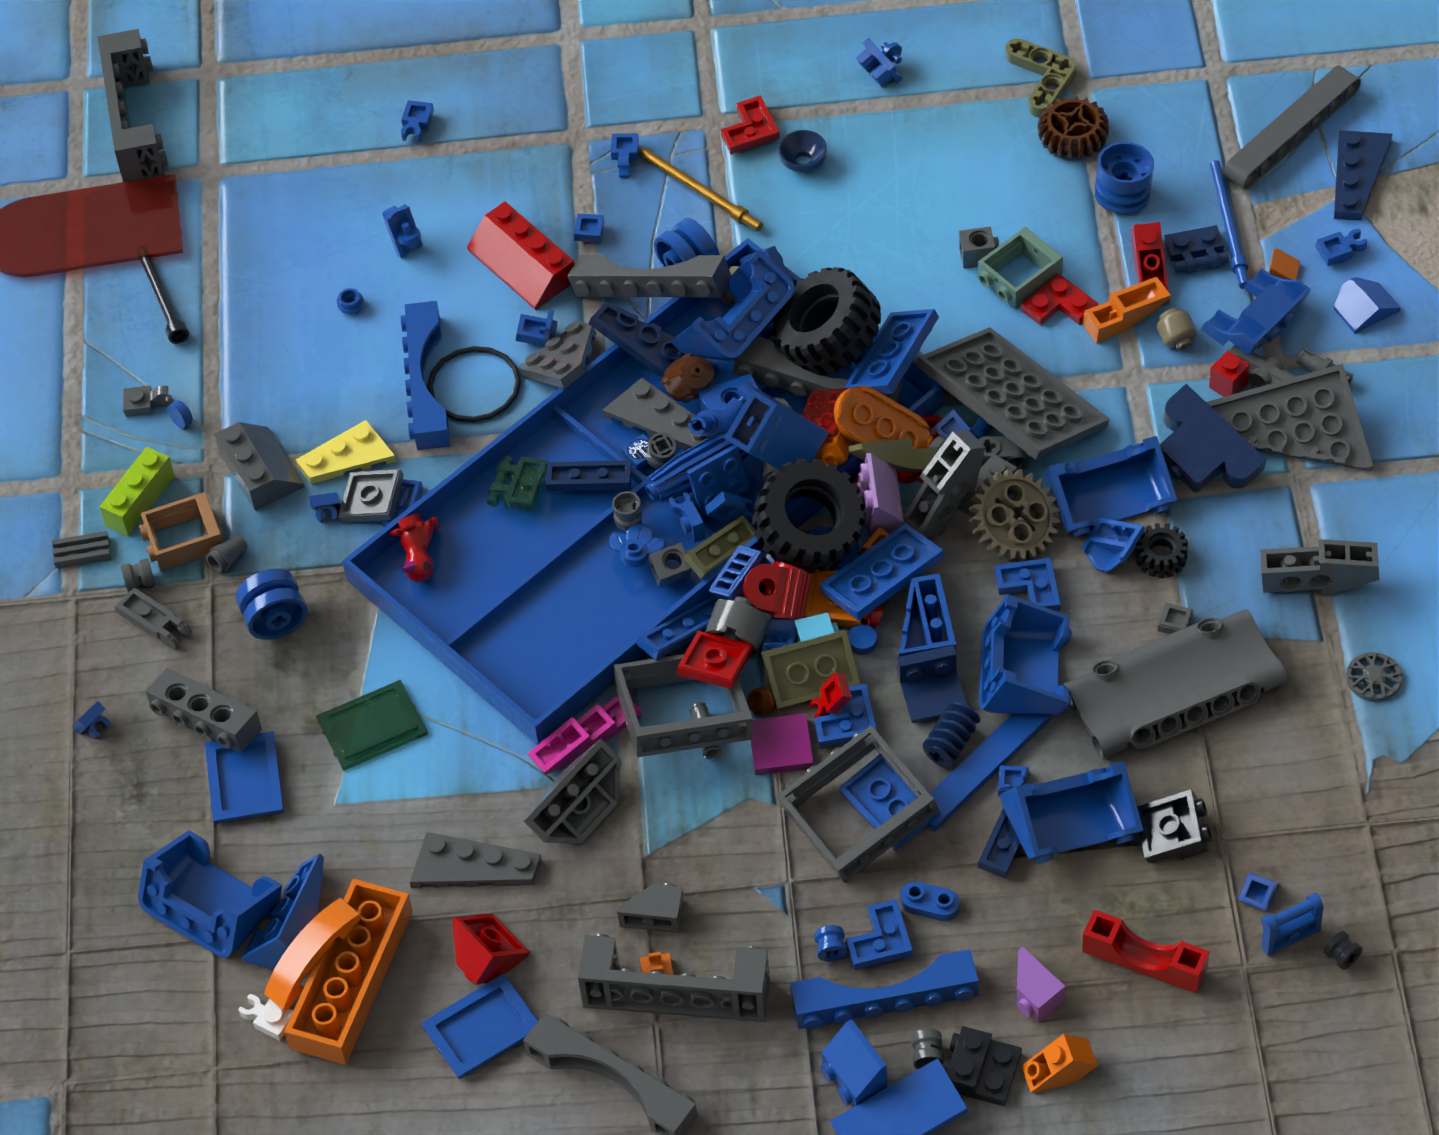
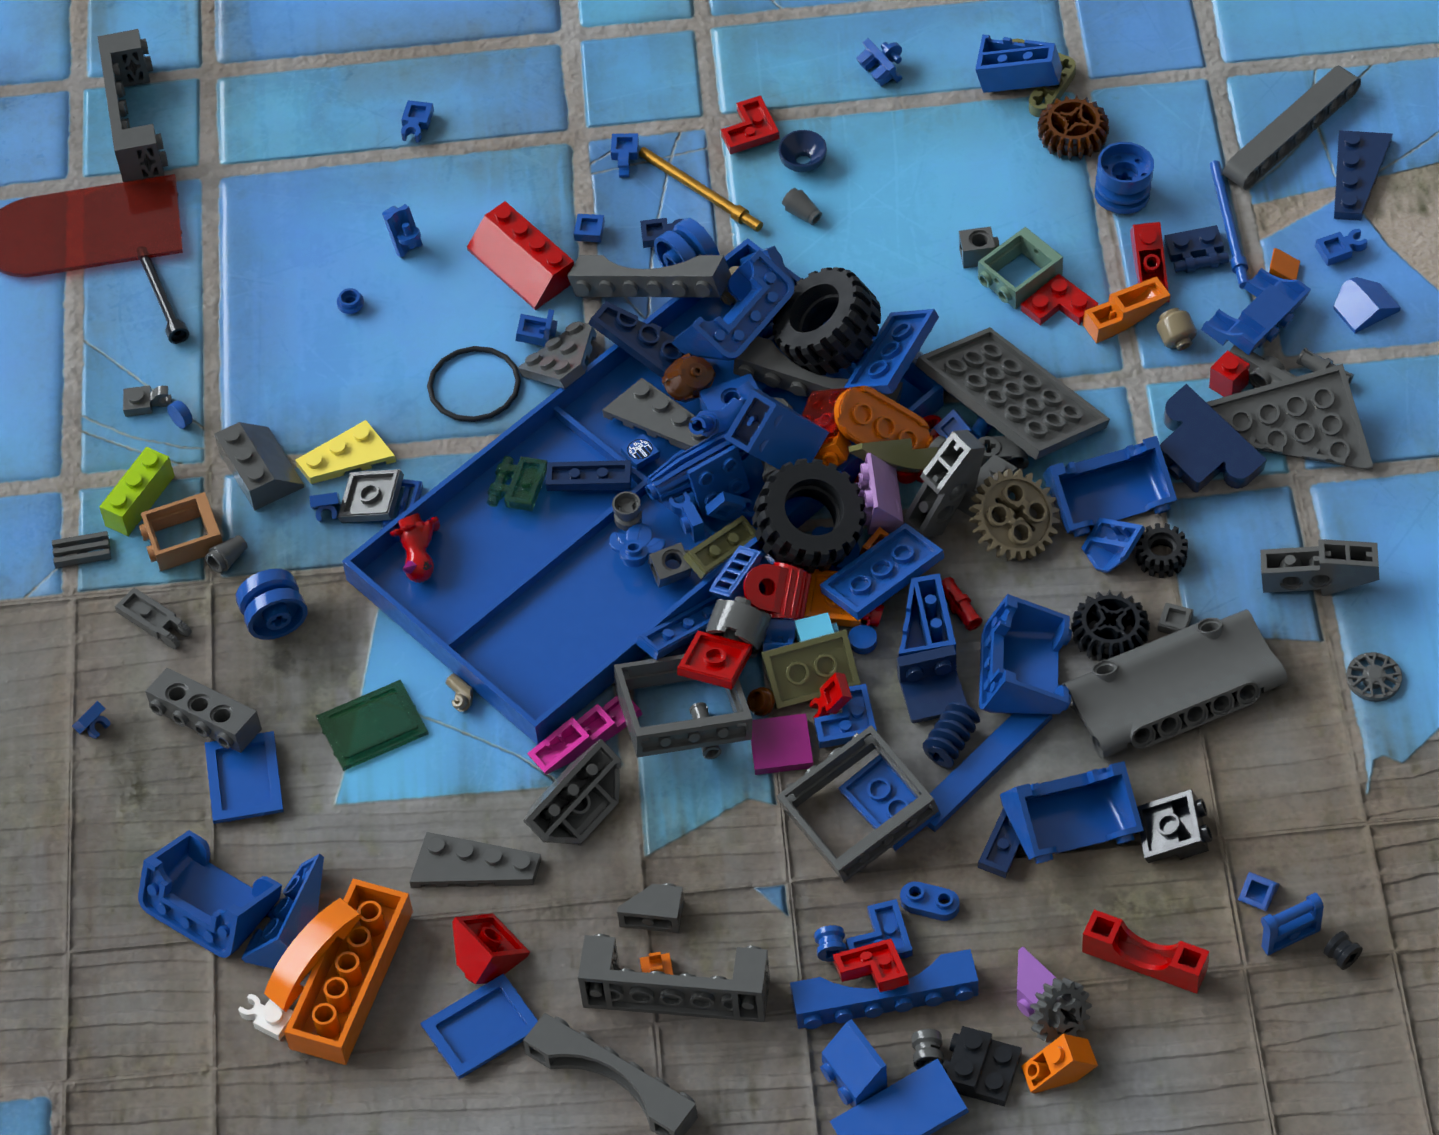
dark grey wheel [121,558,155,592] -> none
blue arch [401,301,450,450] -> none
dark grey wheel [646,432,676,469] -> none
blue plate [994,558,1061,611] -> none
blue tile [998,765,1029,796] -> none
none -> dark tan arm [445,673,473,712]
none -> dark blue plate [640,218,683,248]
none -> dark grey cone [782,188,822,225]
none -> red plate [833,938,909,992]
none -> red pin [942,577,982,631]
none -> blue wedge [975,34,1062,93]
none -> dark grey gear [1029,977,1092,1043]
none -> black gear [1071,590,1150,662]

